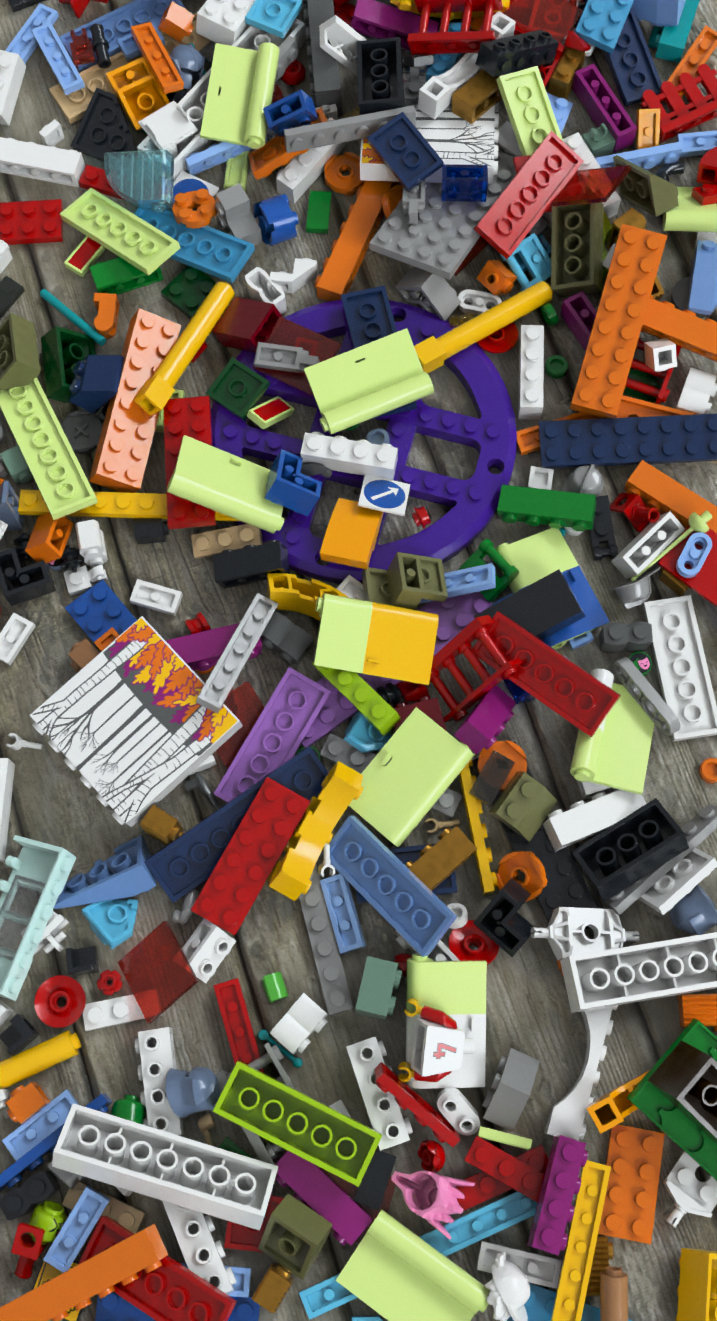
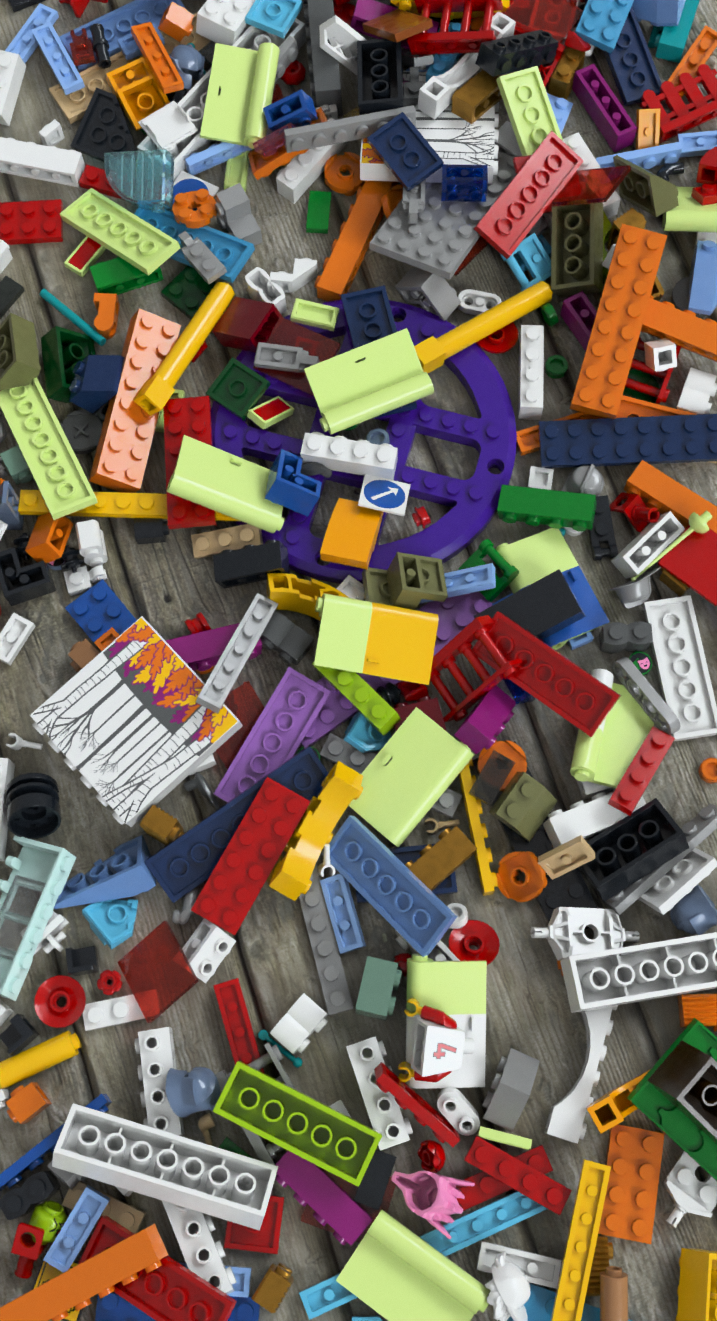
light blue plate [2,1089,79,1161] -> none
green head [111,1095,146,1125] -> none
white plate [129,579,183,616] -> none
blue brick [253,194,299,246] -> none
olive slope [258,1194,333,1280] -> none
bright green brick [261,972,289,1004] -> none
clear yellow arm [449,313,475,327] -> none
black brick [473,878,534,957] -> none
orange brick [476,260,517,295] -> none
magenta brick [527,1135,588,1256] -> none
sand green brick [582,123,616,159] -> none
light blue plate [676,532,712,578] -> none
none -> black wheel [6,773,61,839]
none -> light grey hinge [178,231,227,284]
none -> clear pink plate [253,123,297,156]
none -> yellowish green tile [290,298,339,331]
none -> dark orange tile [362,9,433,43]
none -> tan plate [538,835,595,880]
none -> red plate [608,726,675,816]

